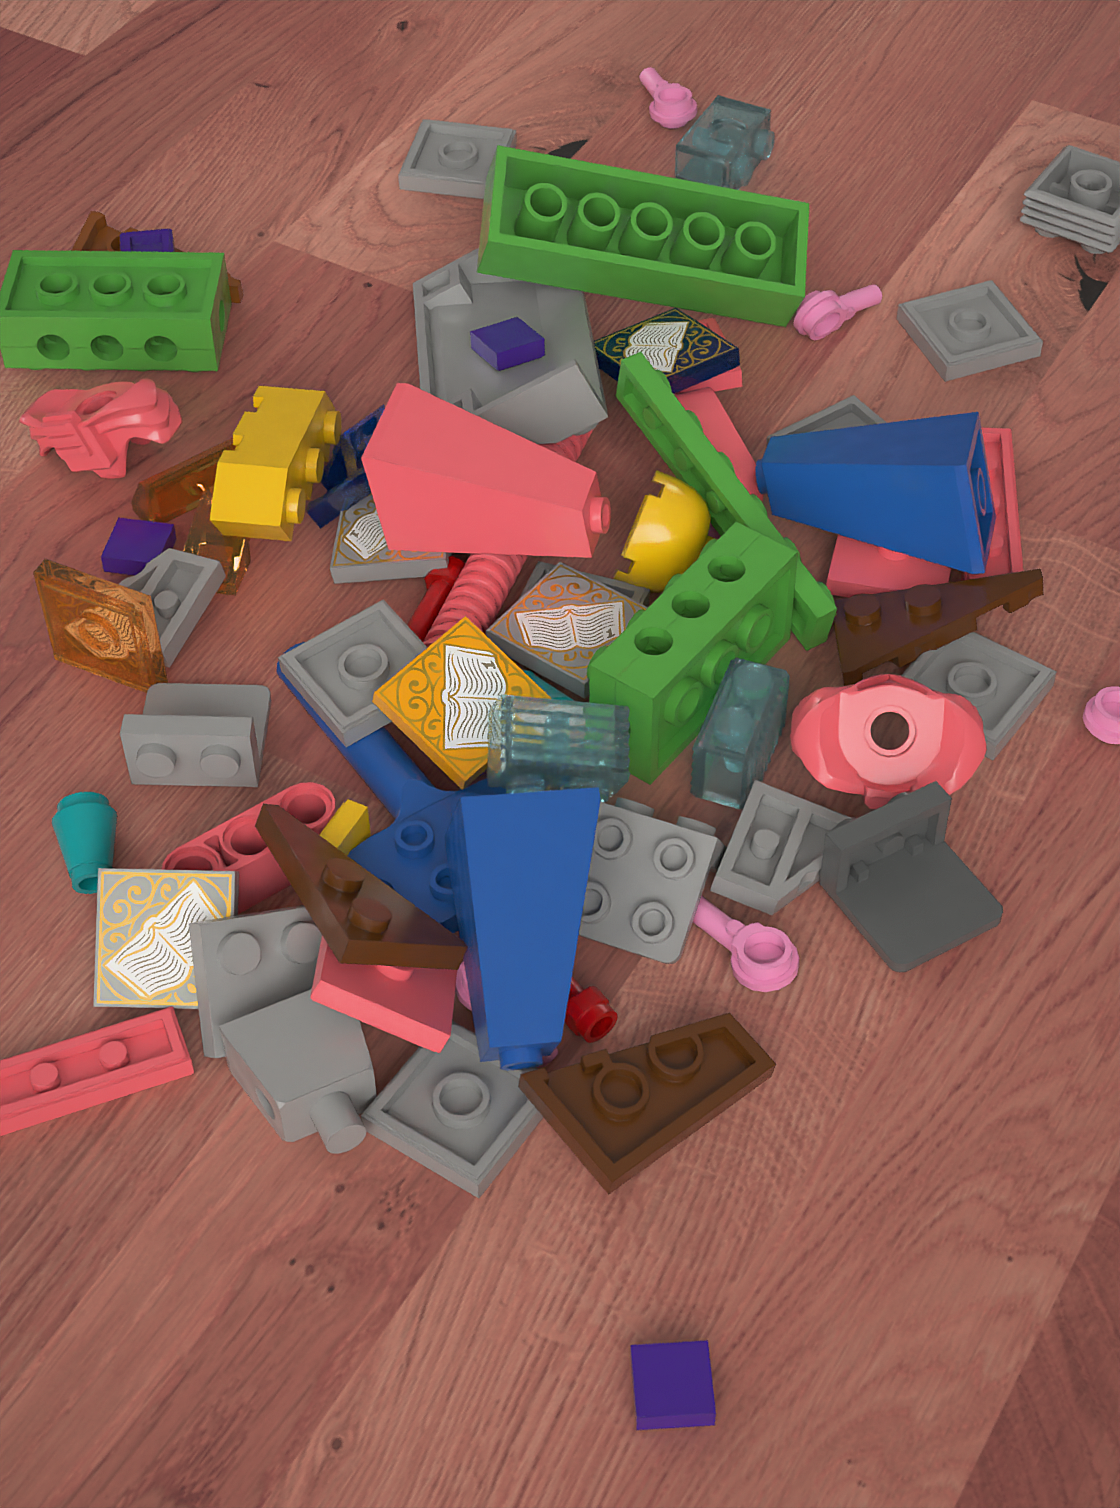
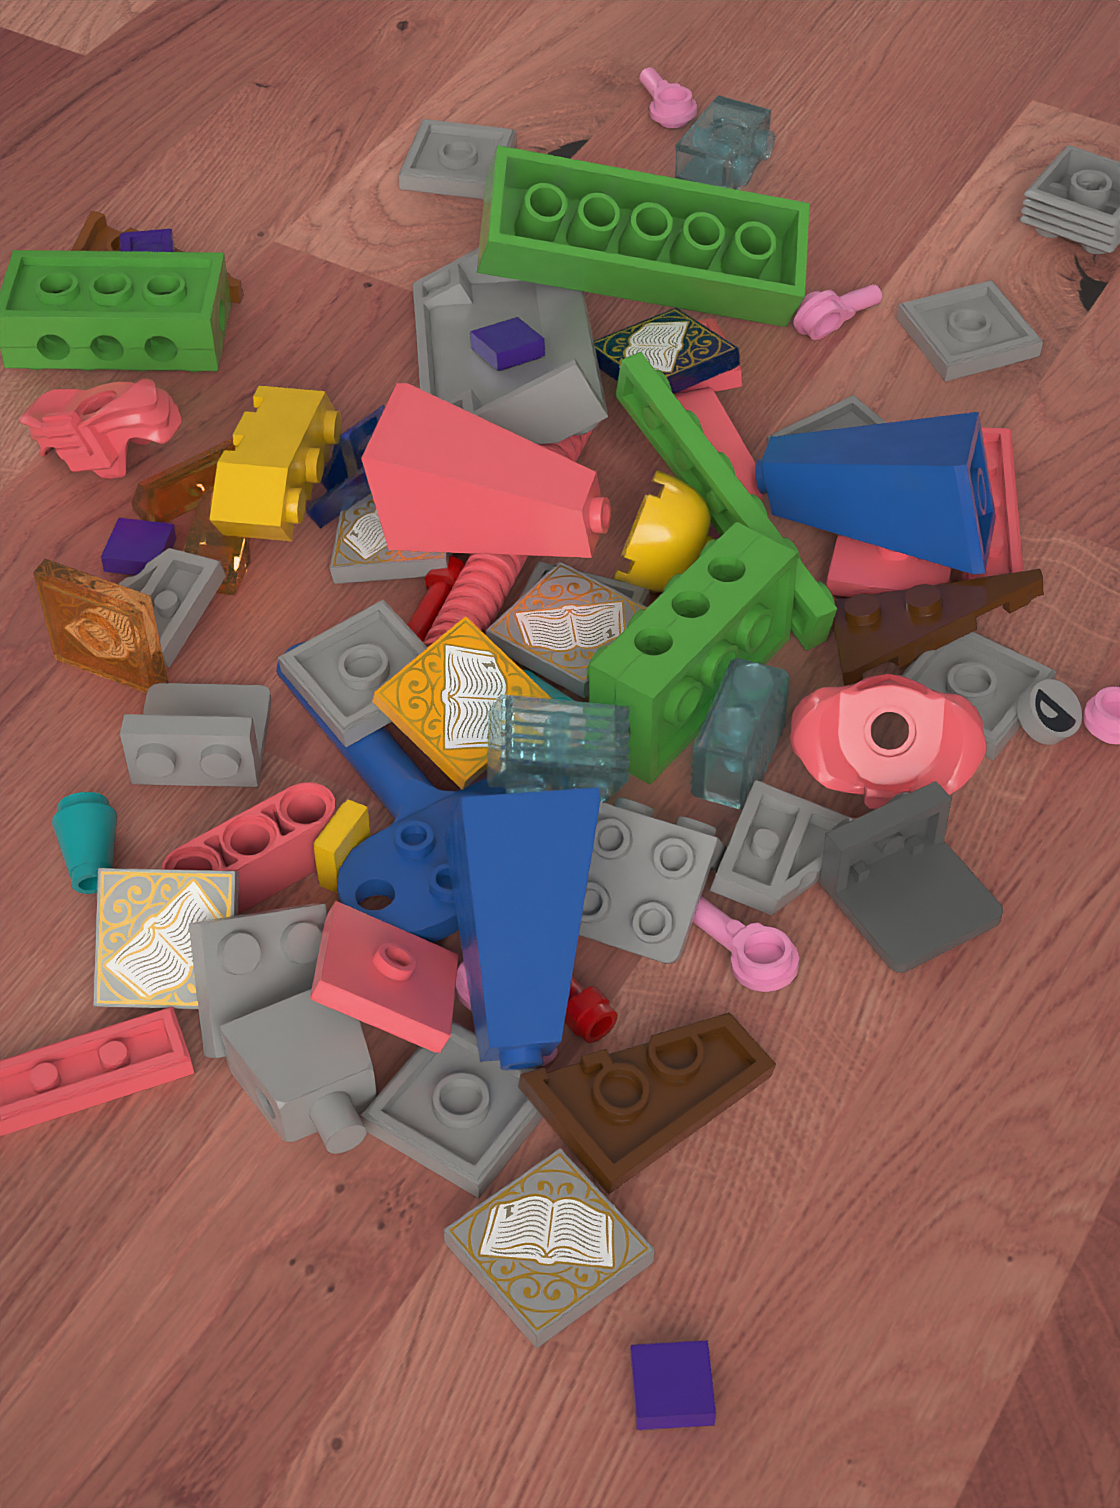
reddish brown wing [255,804,468,970] -> none
none -> tile [443,1148,655,1349]
none -> light grey tile [1017,679,1082,745]

